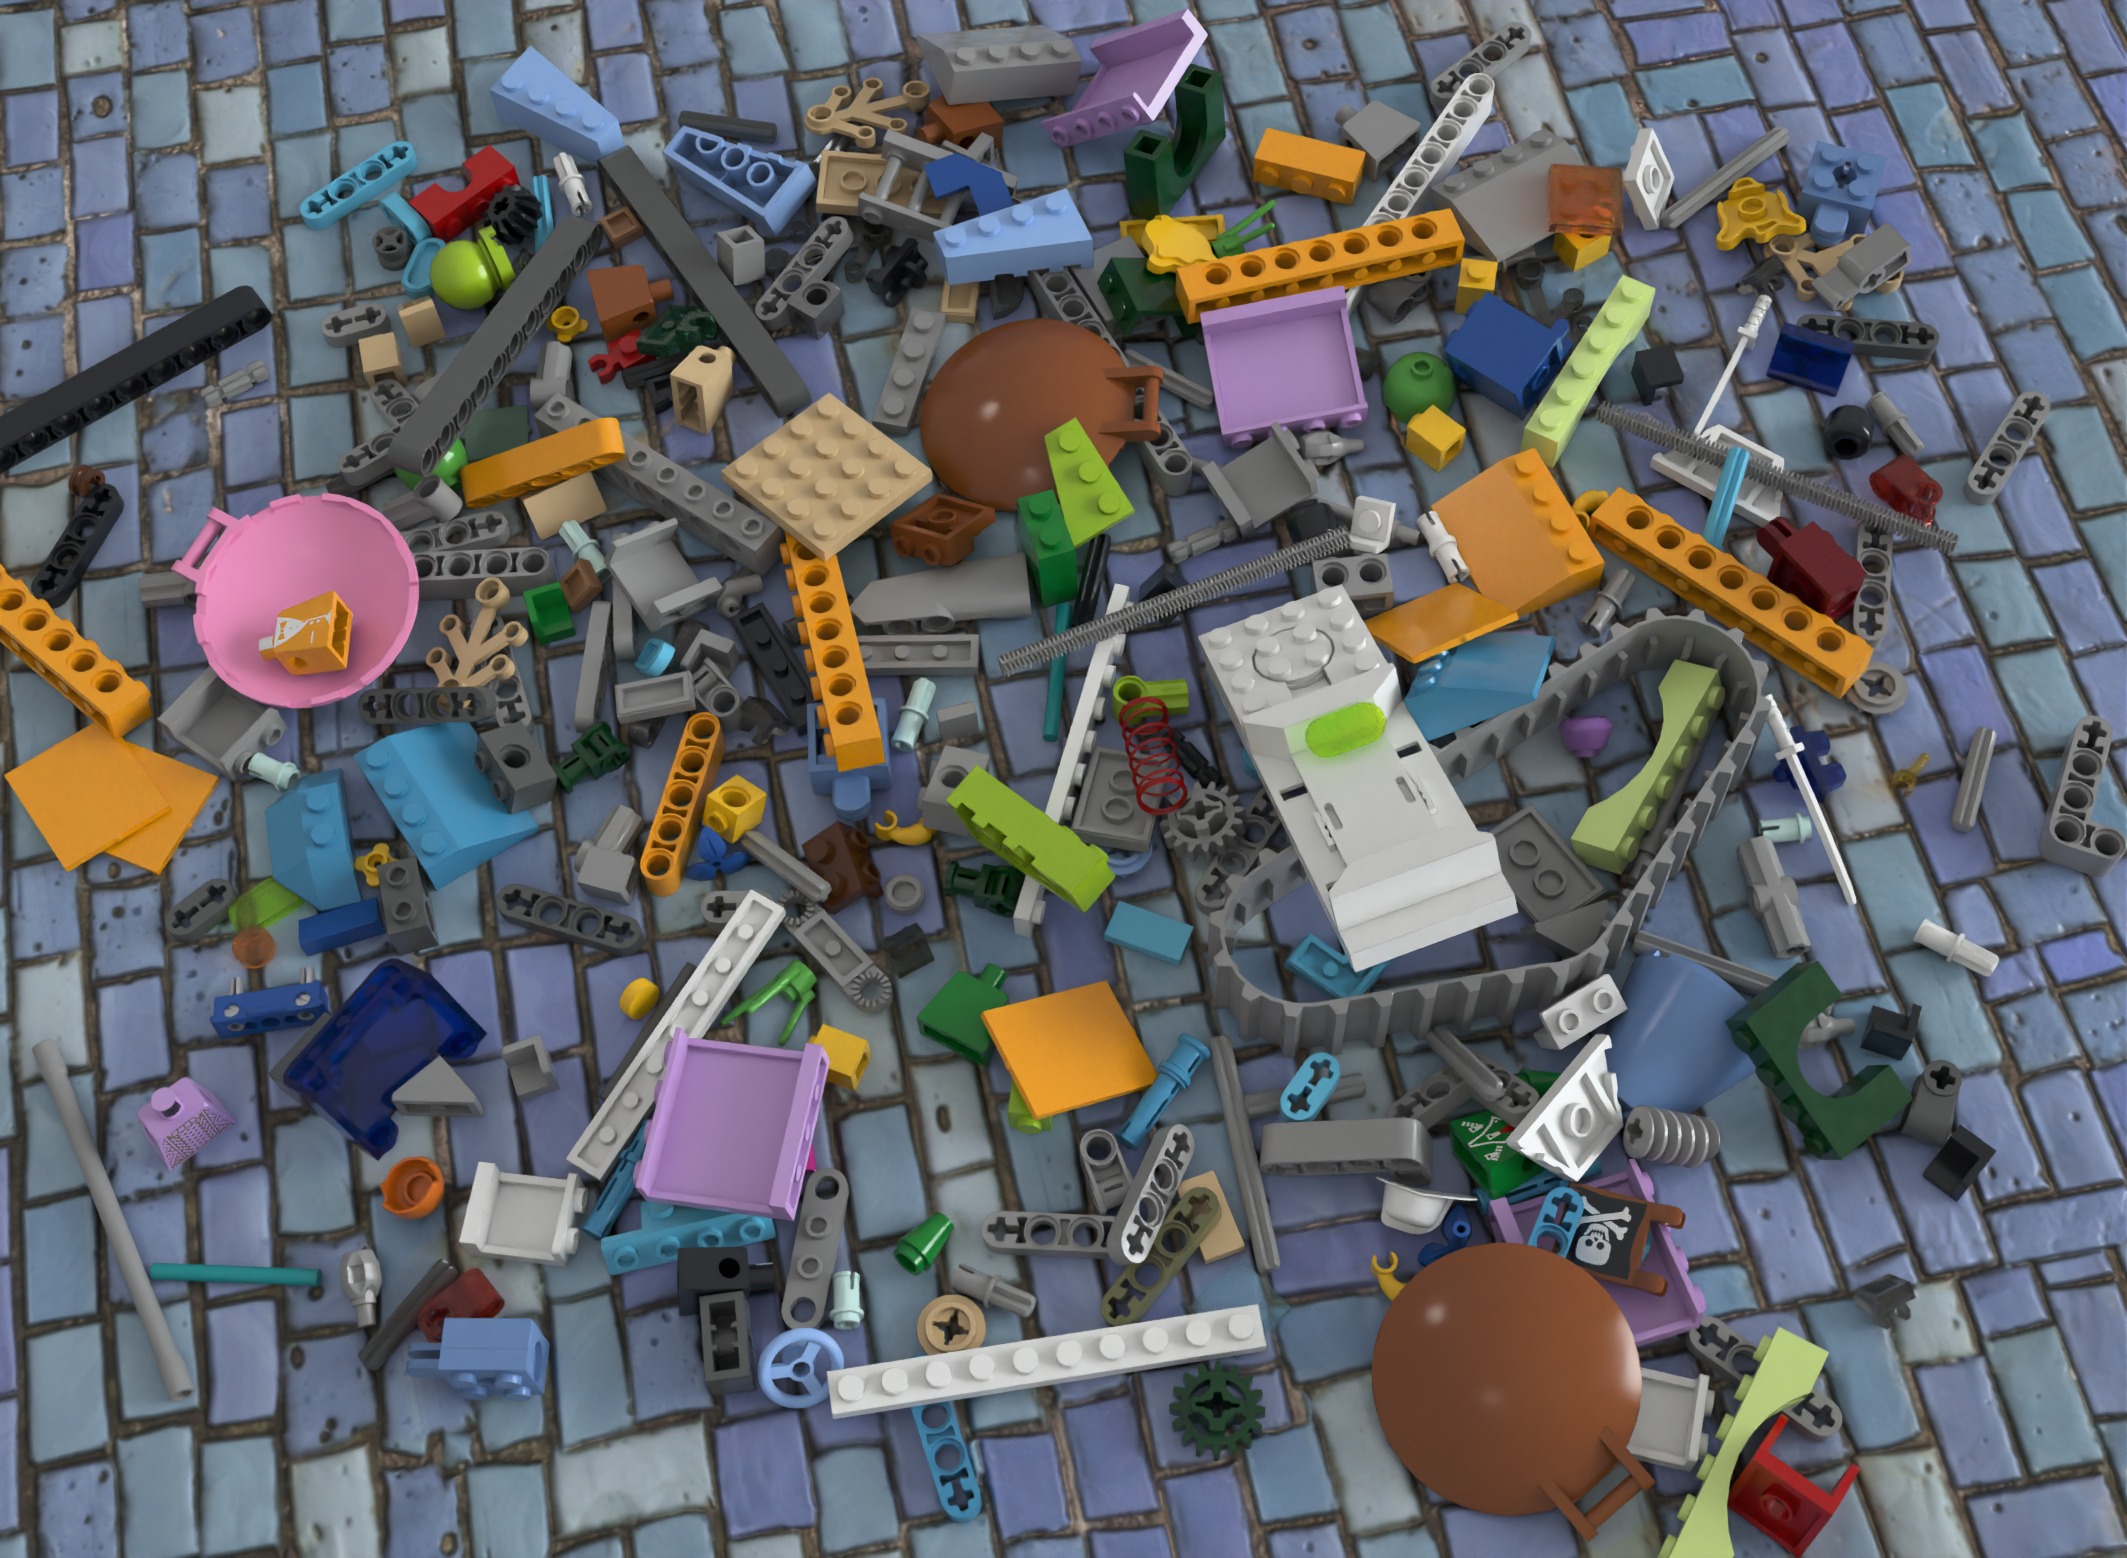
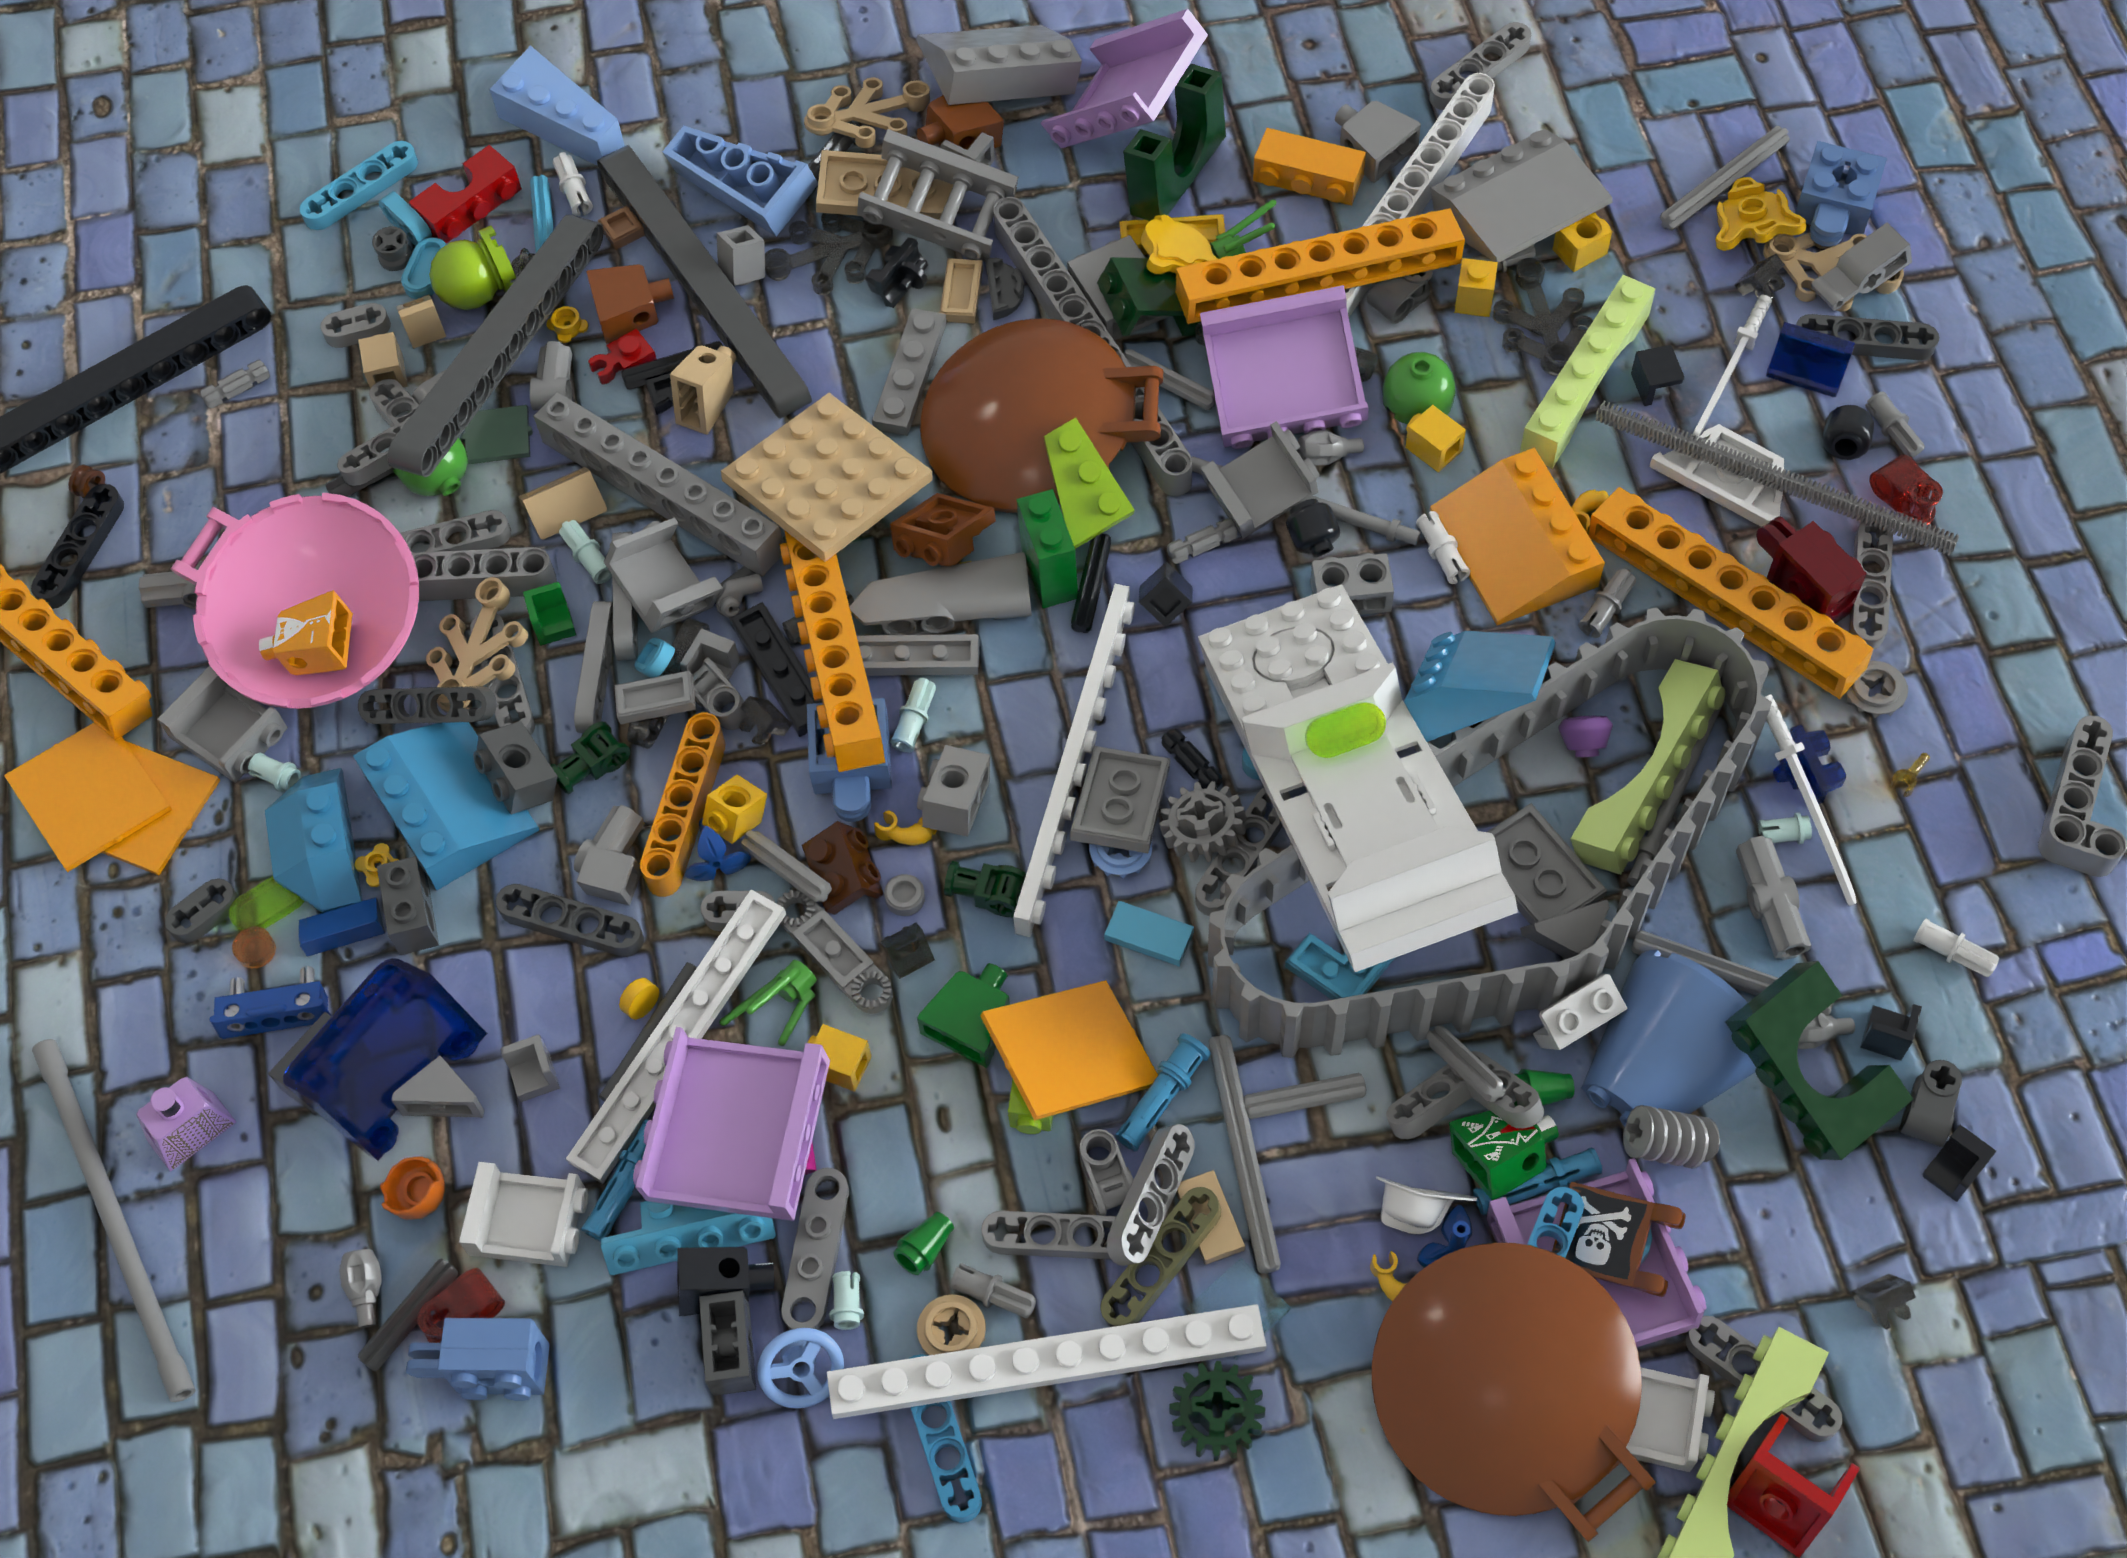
teal bar [150,1263,322,1286] -> none
light grey piece [382,474,462,531] -> none
light orange beam [459,417,625,509] -> none
black gear [483,184,543,245] -> none
medium nougat tile [558,558,603,612] -> none
clear green plate [636,304,718,358] -> none
dark grey axle [678,110,777,143] -> none
light grey beam [755,216,854,331] -> none
flat silver brick [787,275,845,341] -> none
blue tile [924,153,1014,216] -> none
light blue wedge [933,188,1094,285] -> none
light grey tile [936,701,979,741] -> none
lime wedge [945,765,1116,914] -> none
light grey axle [997,525,1352,678] -> none
teal bar [1043,603,1072,742] -> none
lime piece [1111,676,1189,725] -> none
red piece [1118,697,1188,815] -> none
light grey beam [1260,1117,1433,1186] -> none
medium azure beam [1280,1053,1340,1123] -> none
white bracket [1343,495,1396,555] -> none
light orange piece [1364,582,1519,664] -> none
blue container [1444,292,1573,420] -> none
white wing [1505,1034,1624,1182] -> none
clear orange plate [1548,164,1623,236] -> none
white plate [1621,128,1675,230] -> none
medium azure axle [1702,447,1750,550] -> none
light grey axle [1950,726,1997,833] -> none
light grey beam [1963,391,2050,505] -> none

